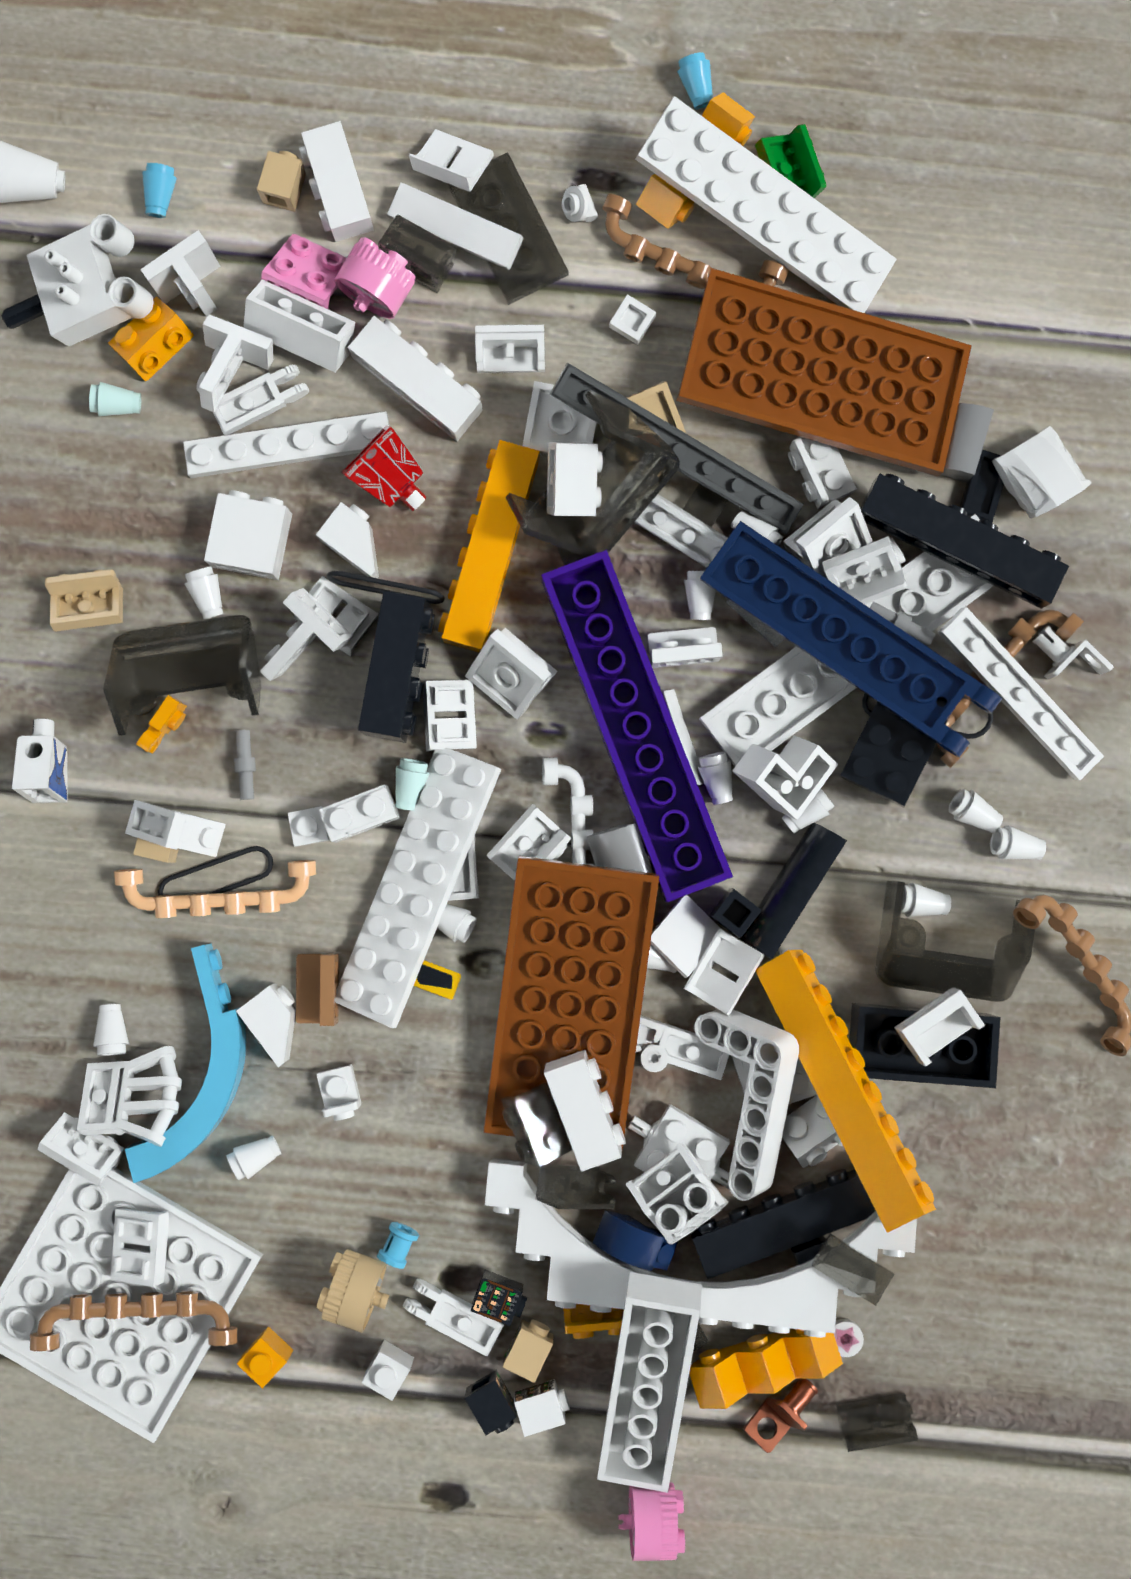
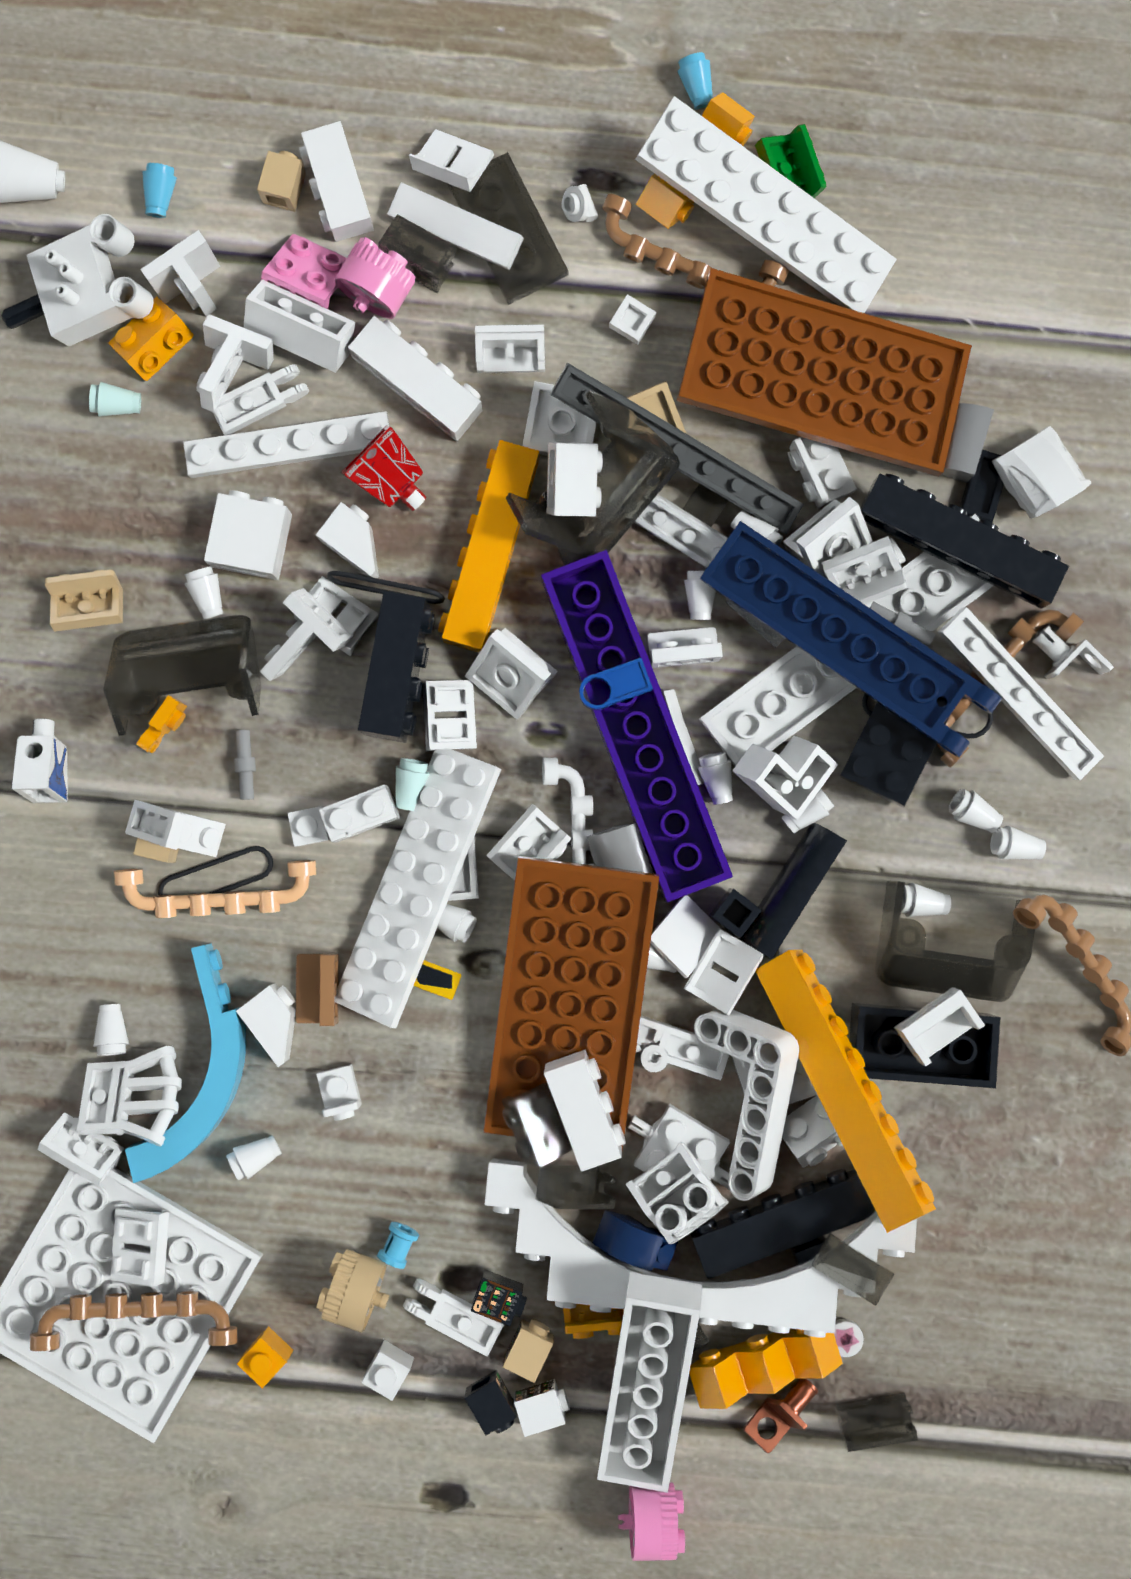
none -> blue piece [579,658,653,711]

